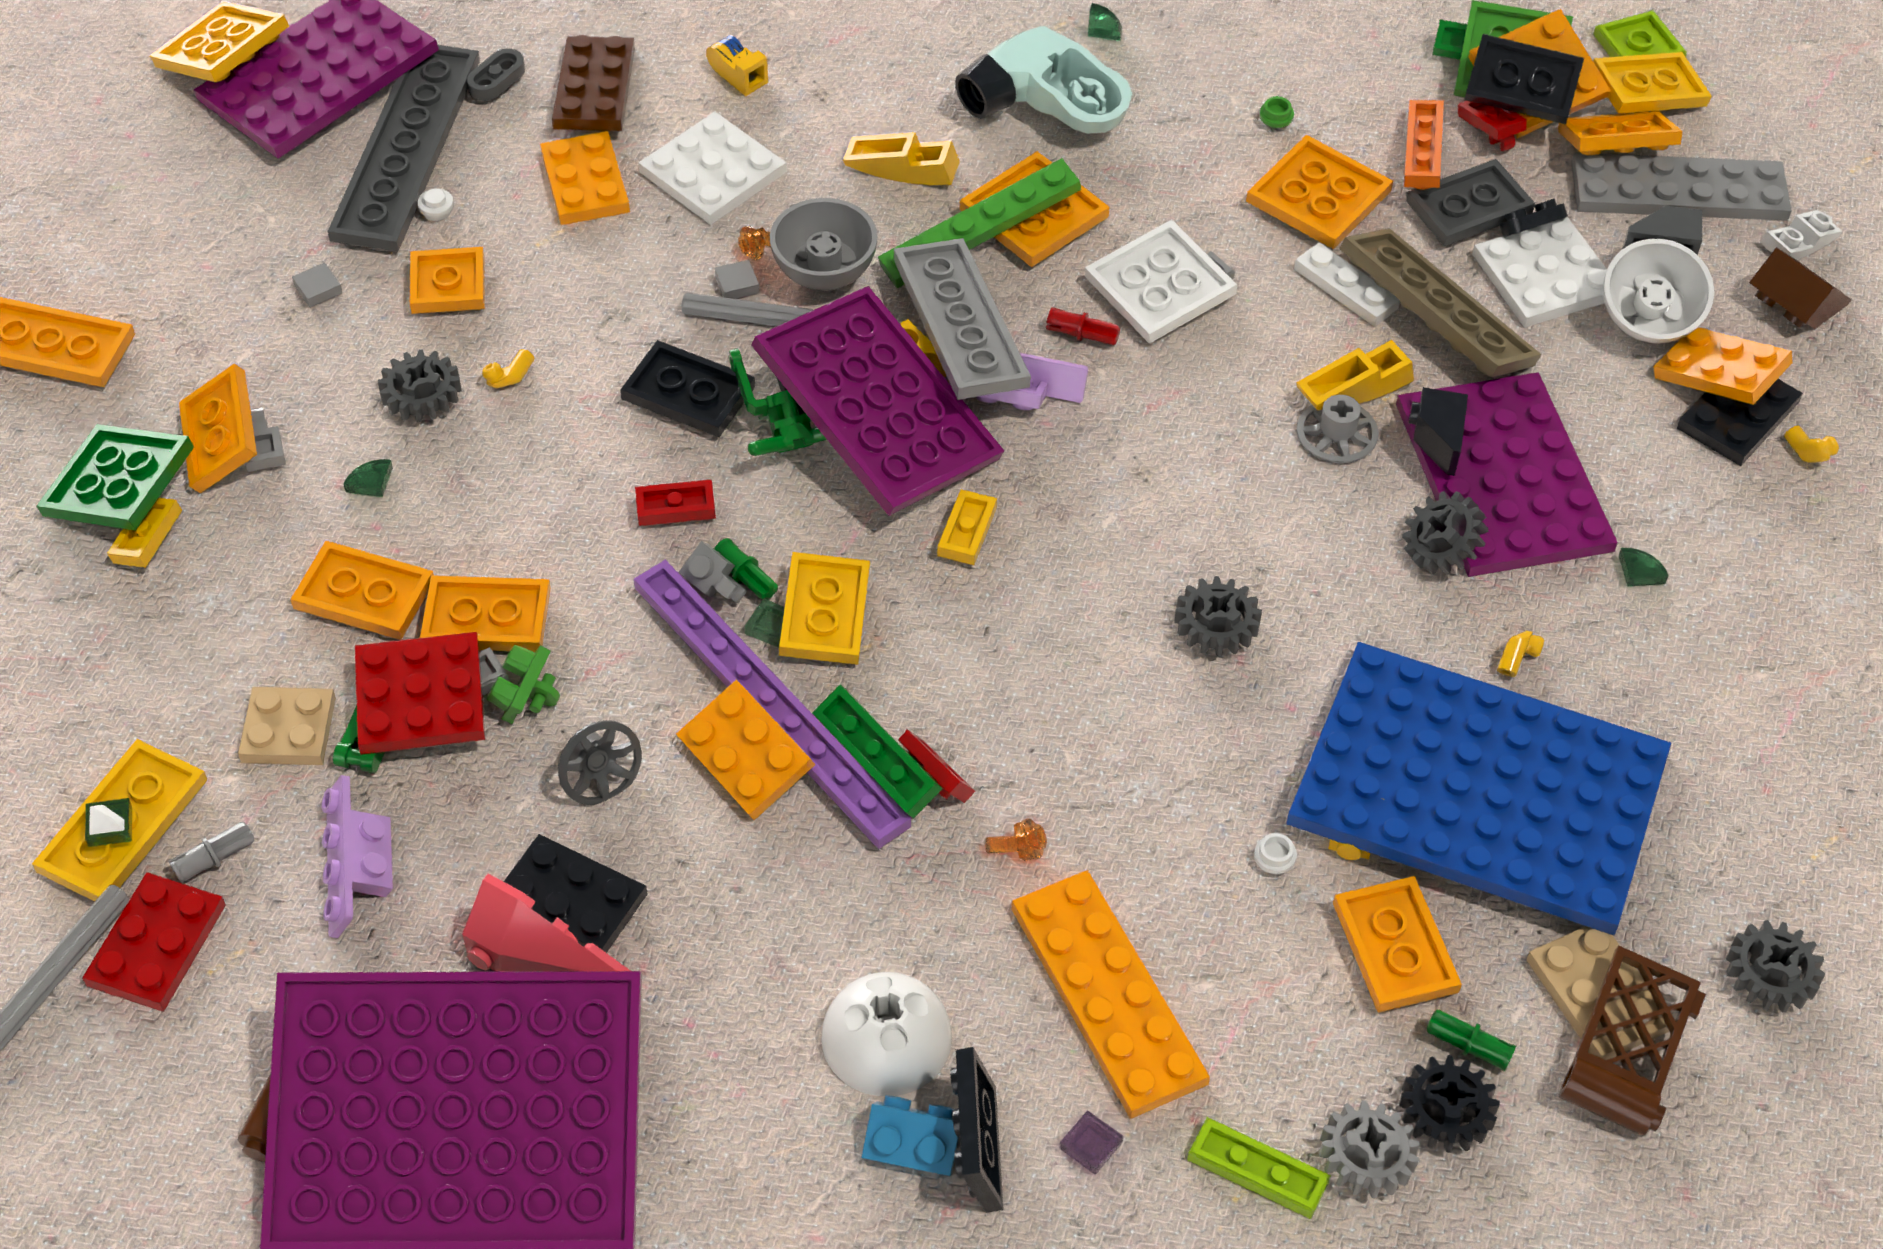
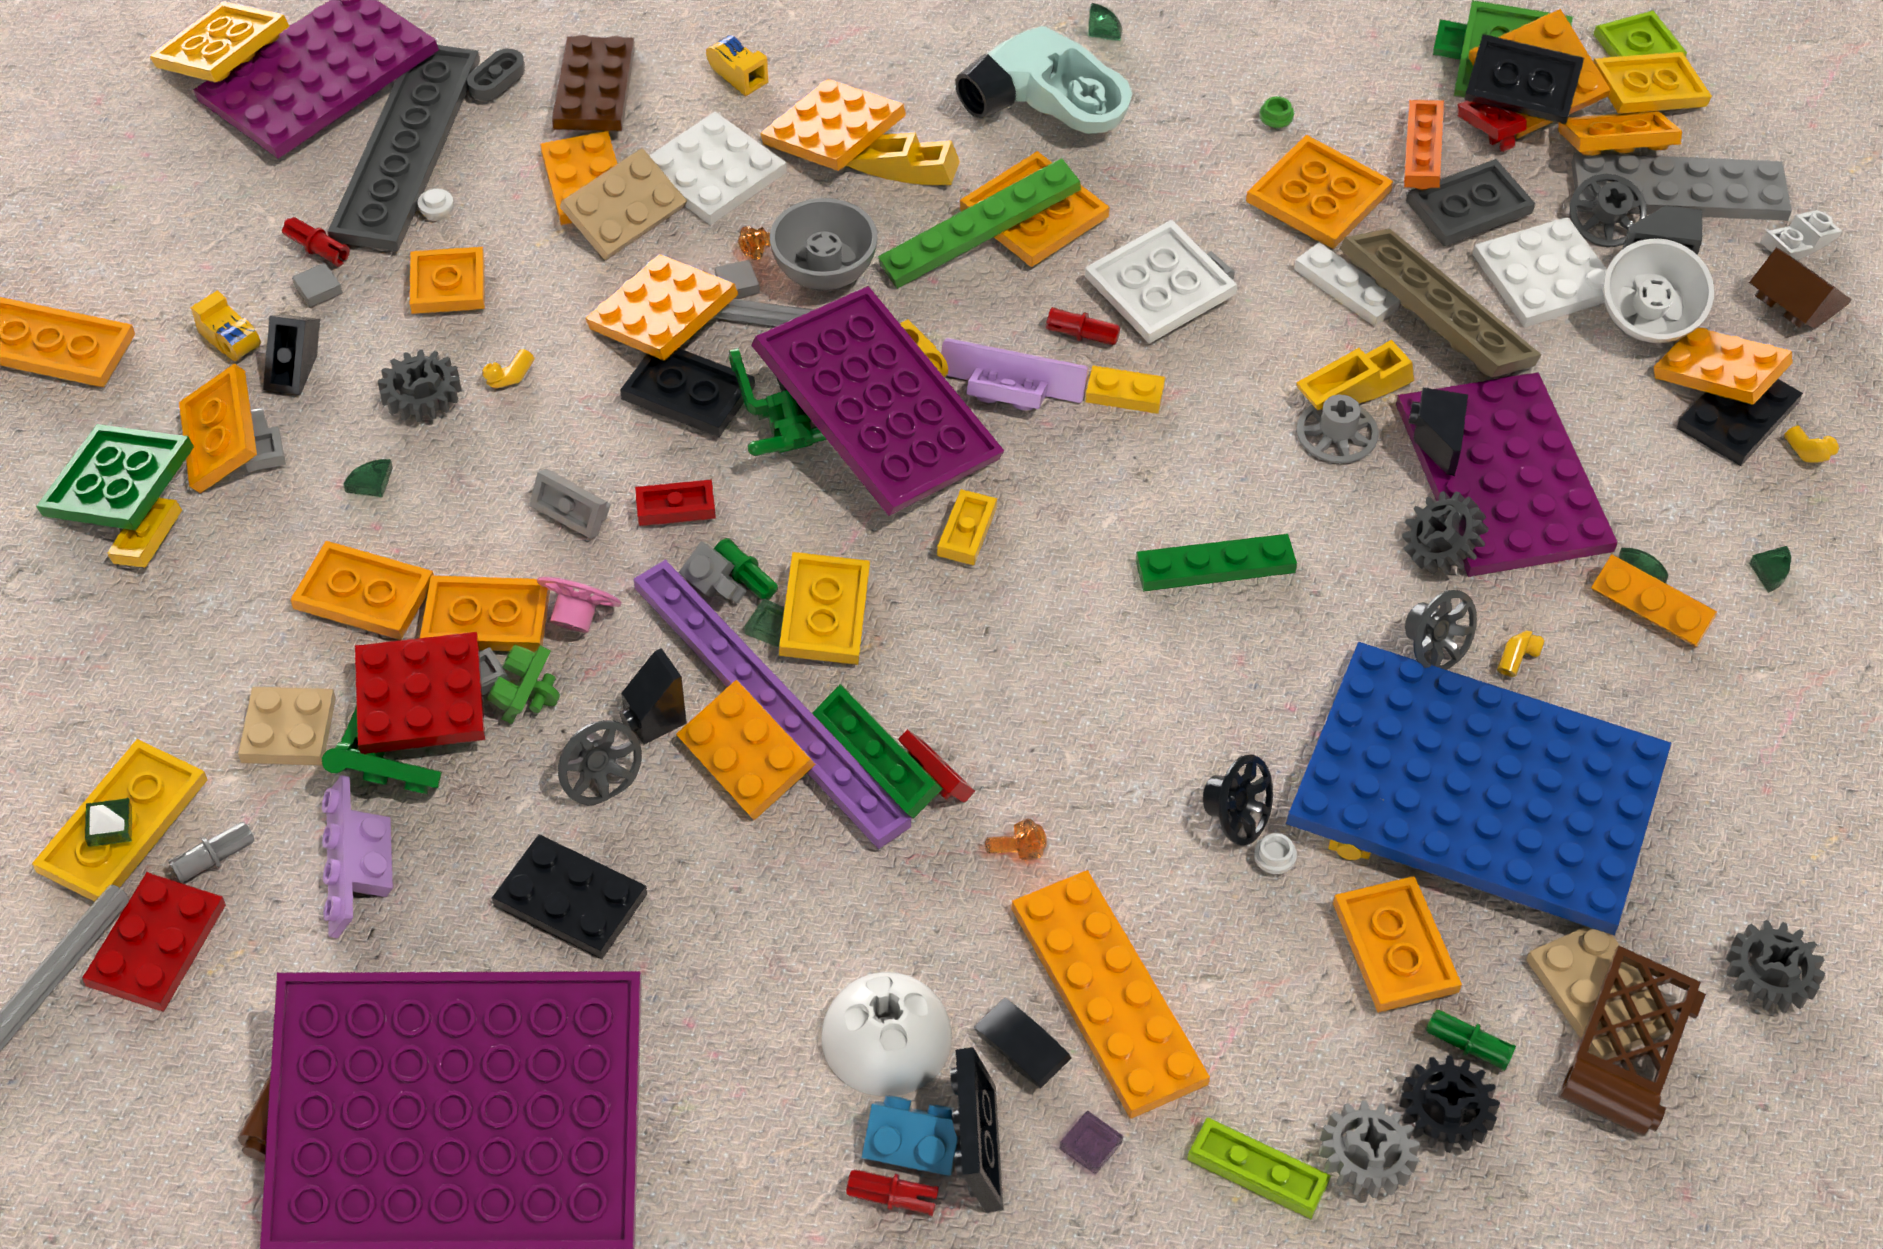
coral wedge [462,873,631,972] -> none
light grey plate [894,238,1031,400] -> none
dark grey gear [1174,576,1262,656] -> none
black plate [1499,198,1568,237] -> none
none -> yellow leg [191,290,261,361]
none -> black slope [263,314,320,395]
none -> red axle [282,217,350,267]
none -> green plate [322,748,442,794]
none -> light grey plate [529,468,611,539]
none -> bright pink wheel [537,577,622,633]
none -> tan plate [560,148,687,261]
none -> light orange plate [585,254,738,360]
none -> black slope [619,648,687,745]
none -> light orange plate [760,79,906,171]
none -> red axle [846,1169,939,1216]
none -> black slope [974,997,1072,1089]
none -> yellow plate [1085,365,1165,414]
none -> green plate [1136,534,1297,592]
none -> black wheel [1203,754,1273,846]
none -> dark grey wheel [1405,590,1477,670]
none -> dark grey wheel [1570,174,1647,247]
none -> light orange plate [1591,554,1718,647]
none -> clear green tile [1749,546,1792,593]

